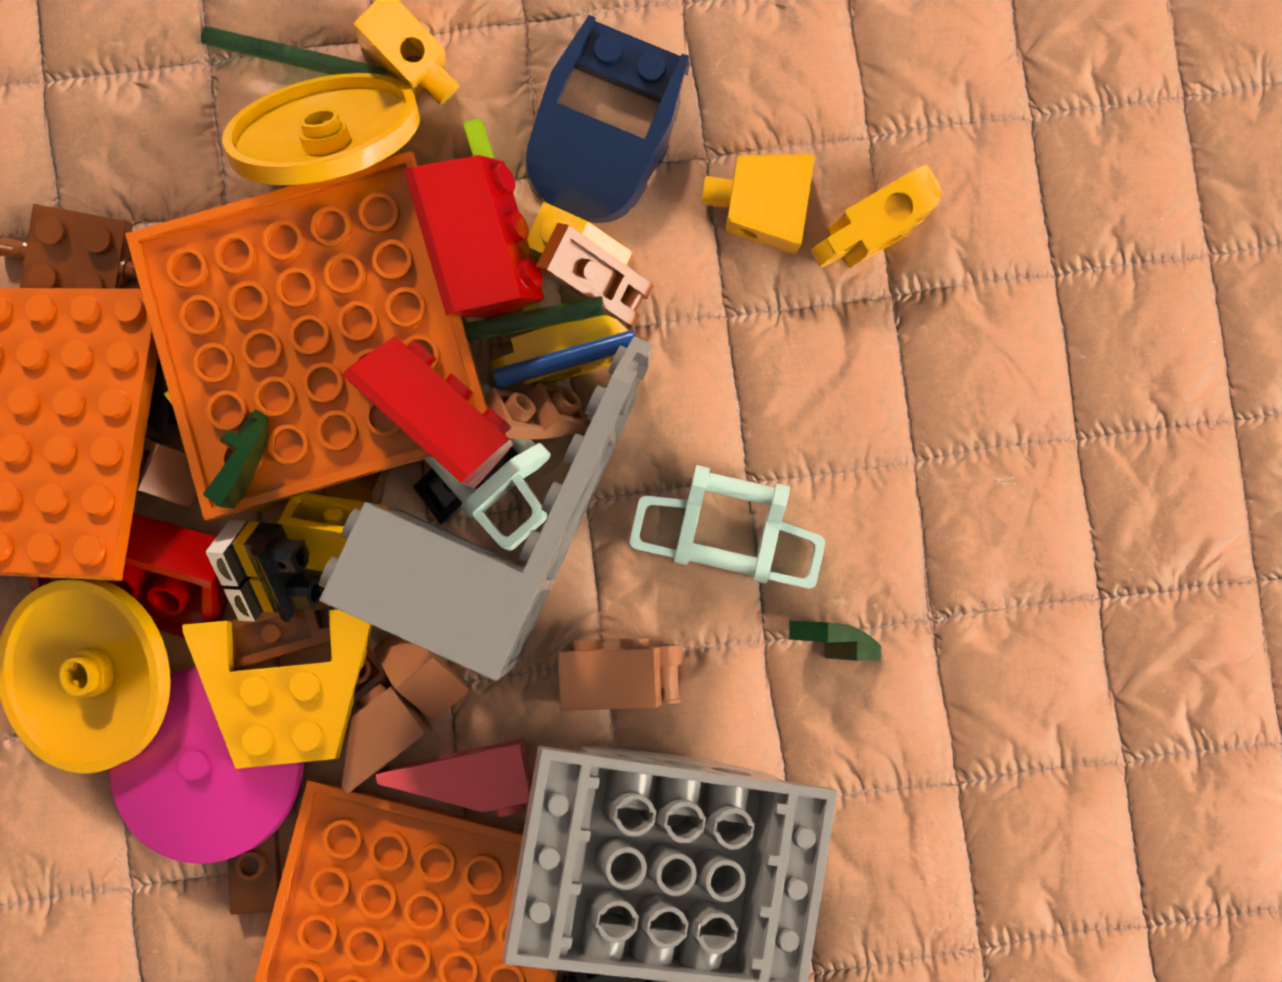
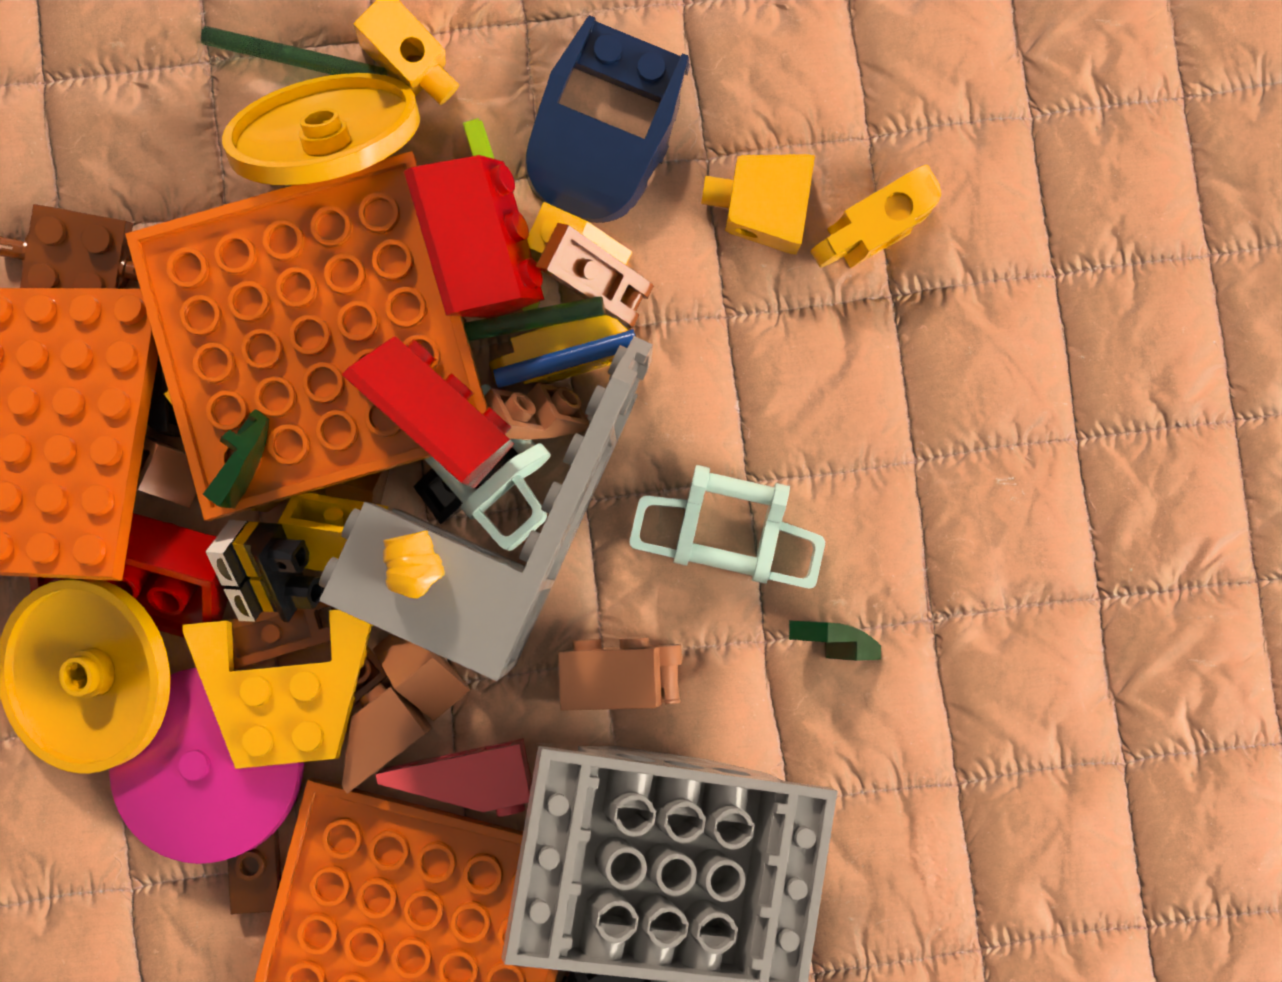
none -> yellow arm [383,530,445,599]

